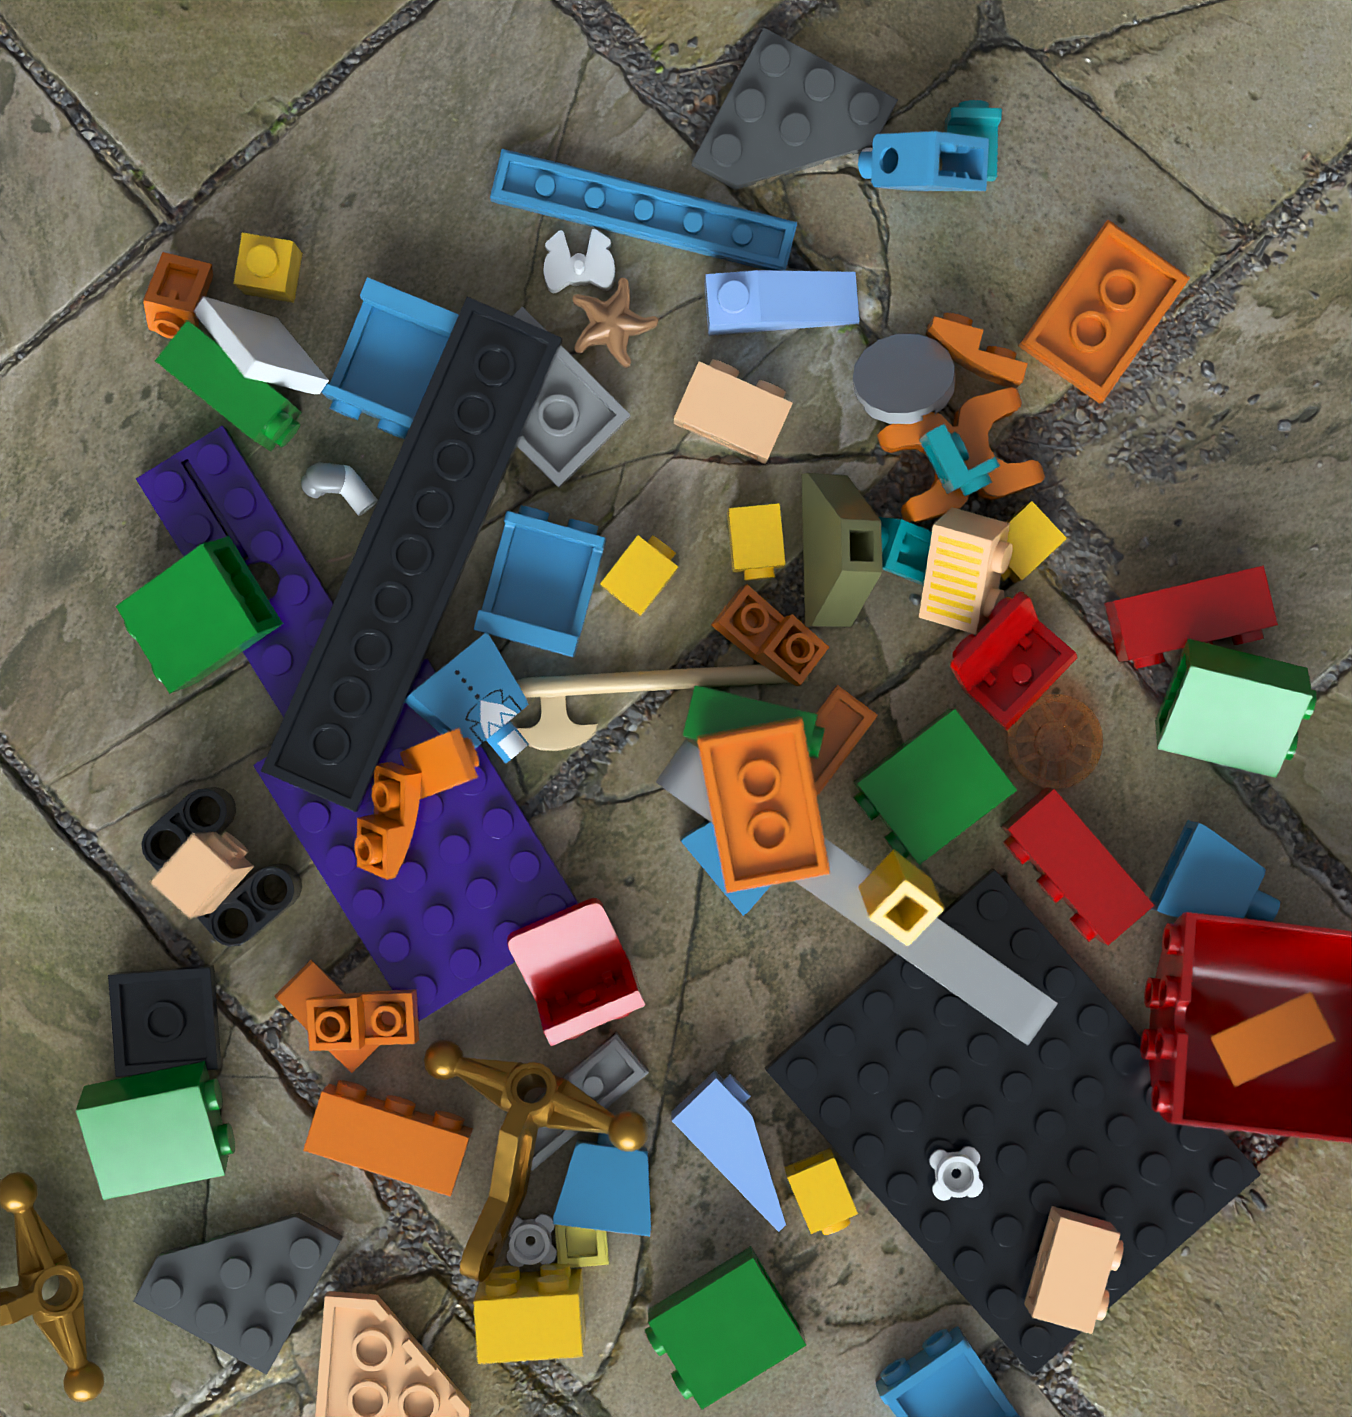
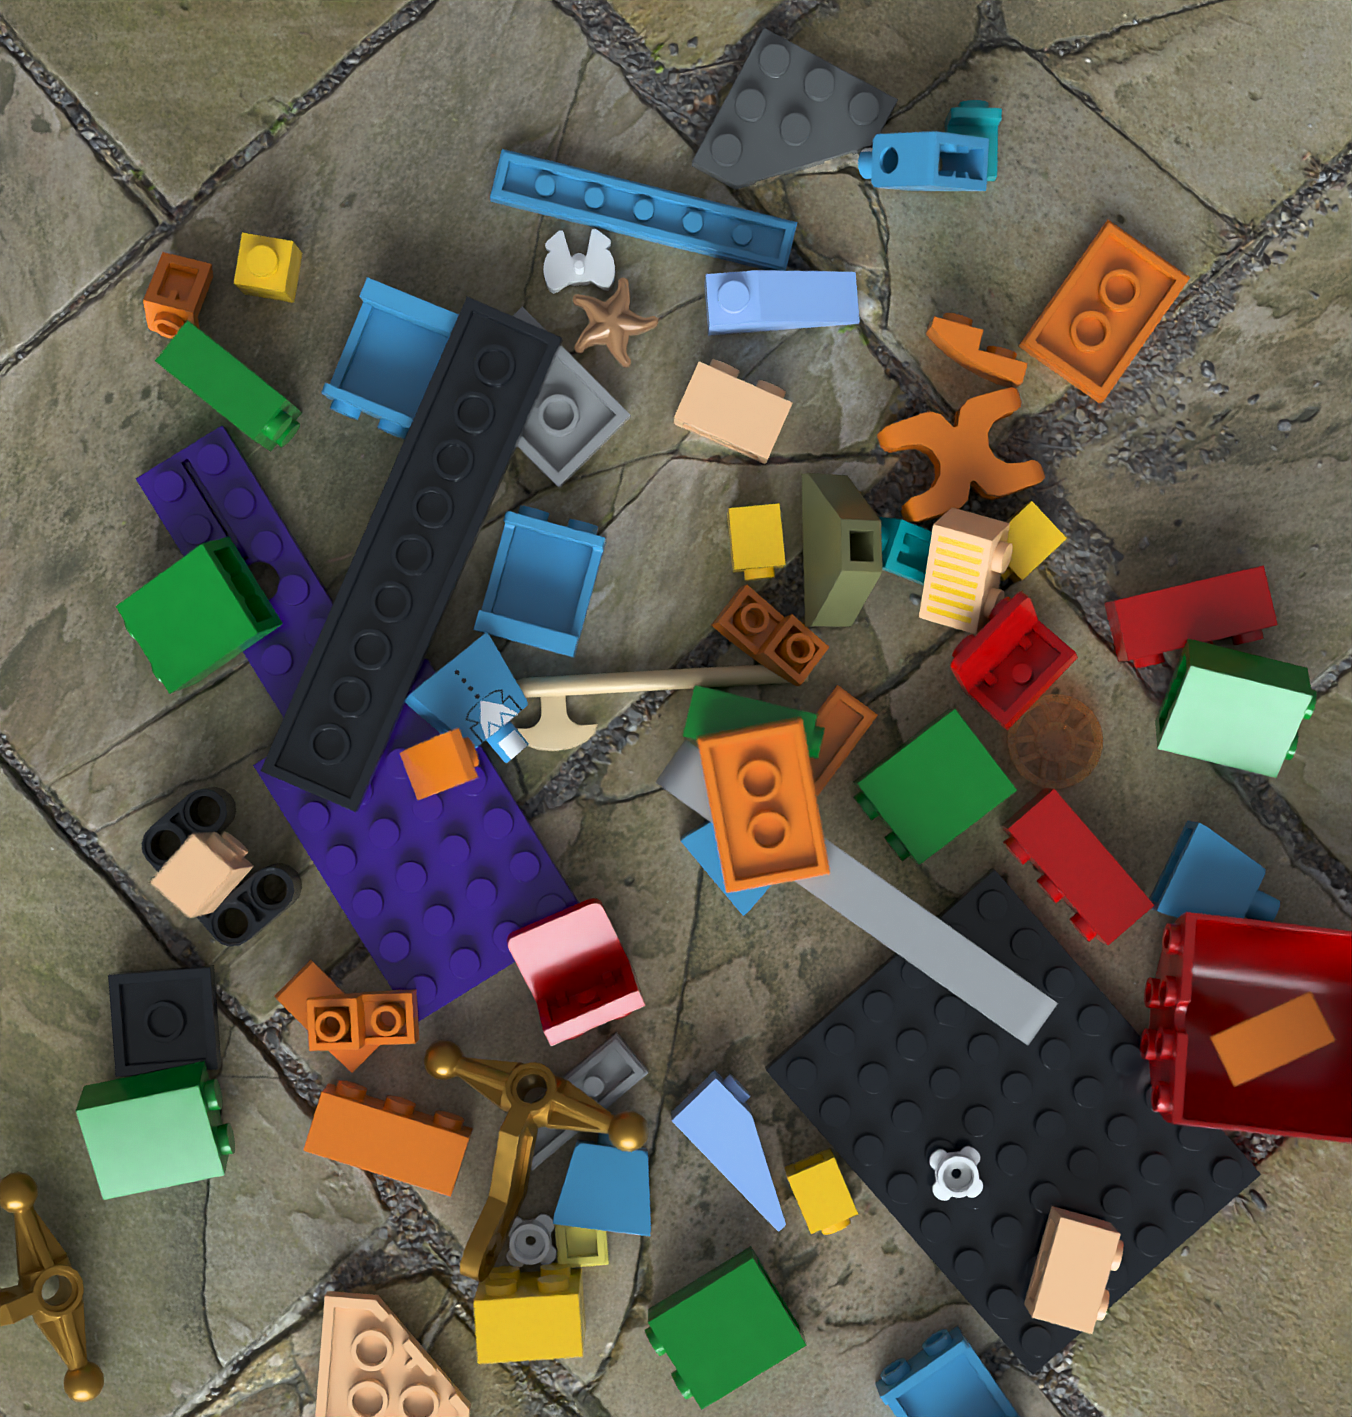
dark grey plate [133,1212,343,1375] -> none
white tile [194,296,329,394] -> none
arm [301,462,378,516] -> none
orange slope [354,762,422,880] -> none
yellow brick [600,535,678,617] -> none
light grey tile [853,334,956,424] -> none
yellow brick [858,850,944,946] -> none
teal bracket [919,424,1000,497] -> none

